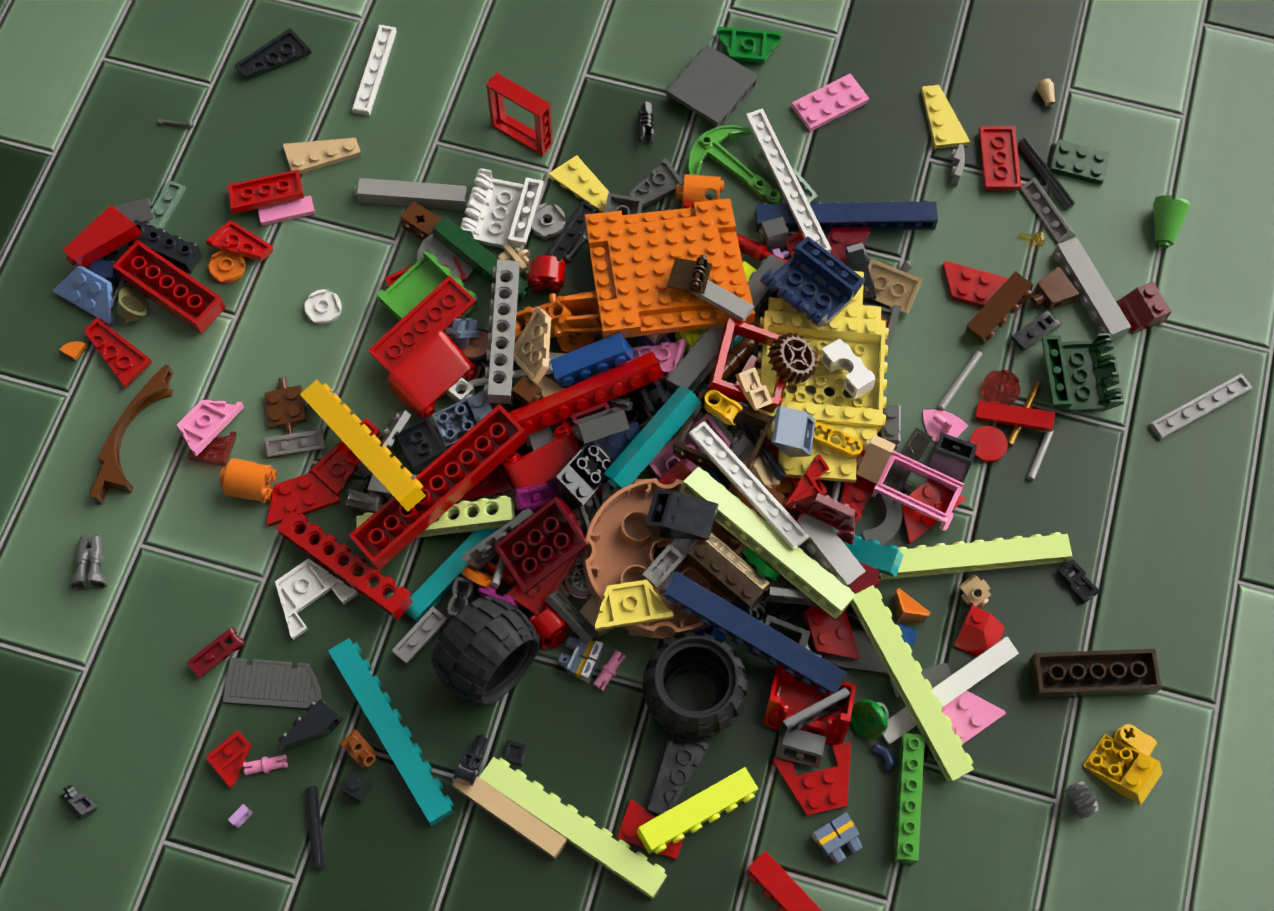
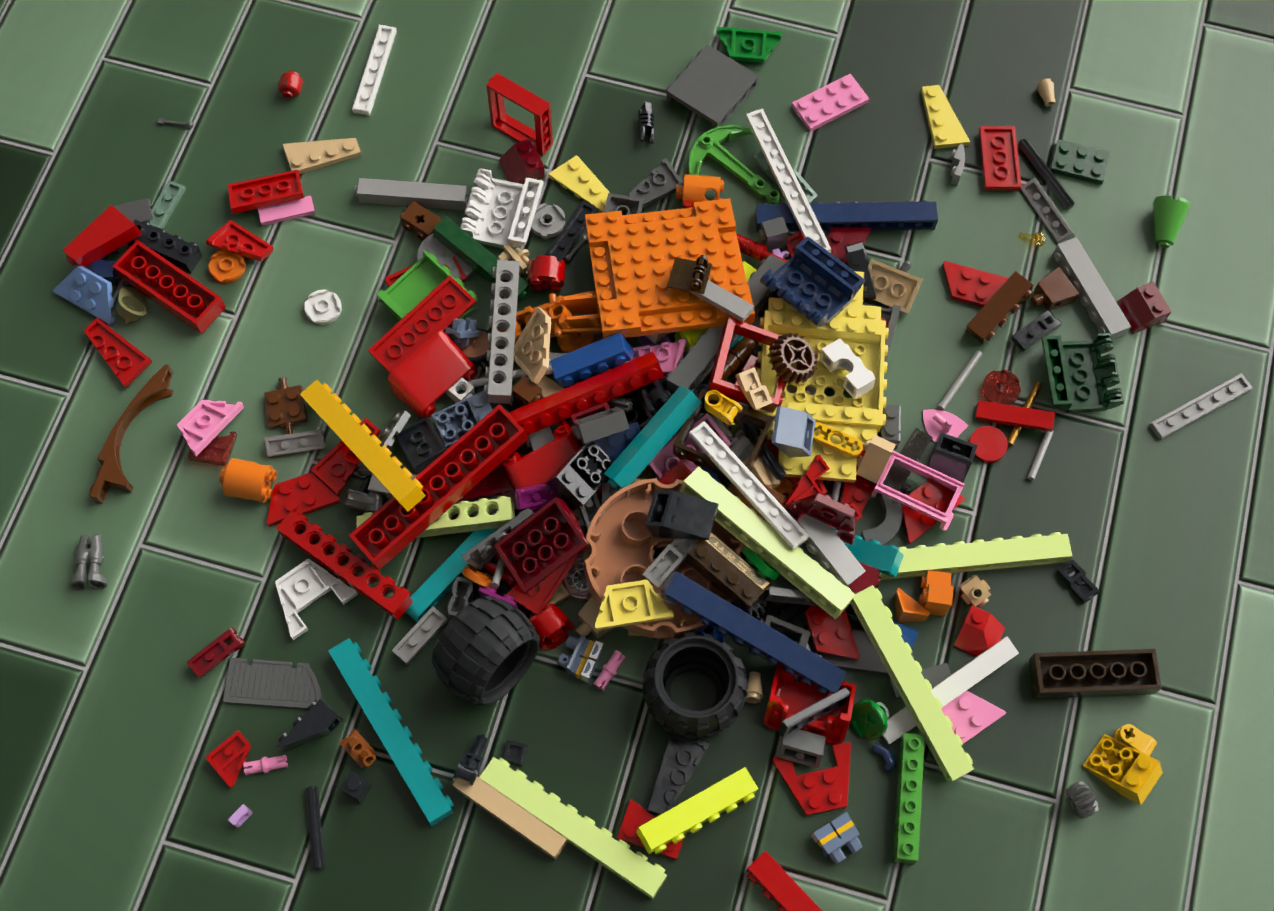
orange tile [59,341,88,361] -> none
black plate [60,785,98,820] -> none
black wing [234,28,312,80] -> none
dark grey tile [545,589,598,644] -> none
none -> red head [278,71,303,99]
none -> dark red slope [499,138,545,184]
none -> tan cone [745,672,763,704]
none -> orange brick [918,570,954,617]

